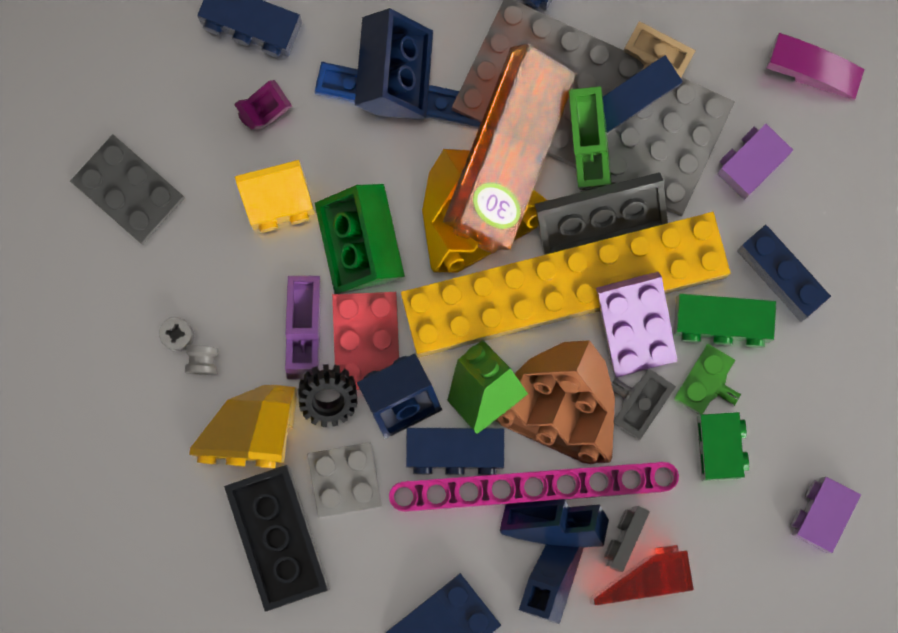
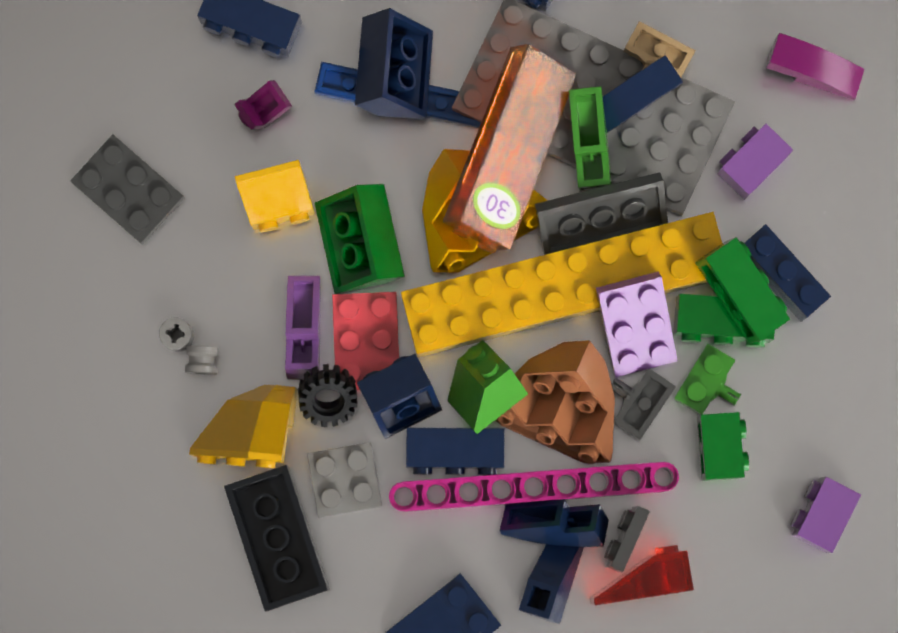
none -> green brick [695,237,790,344]

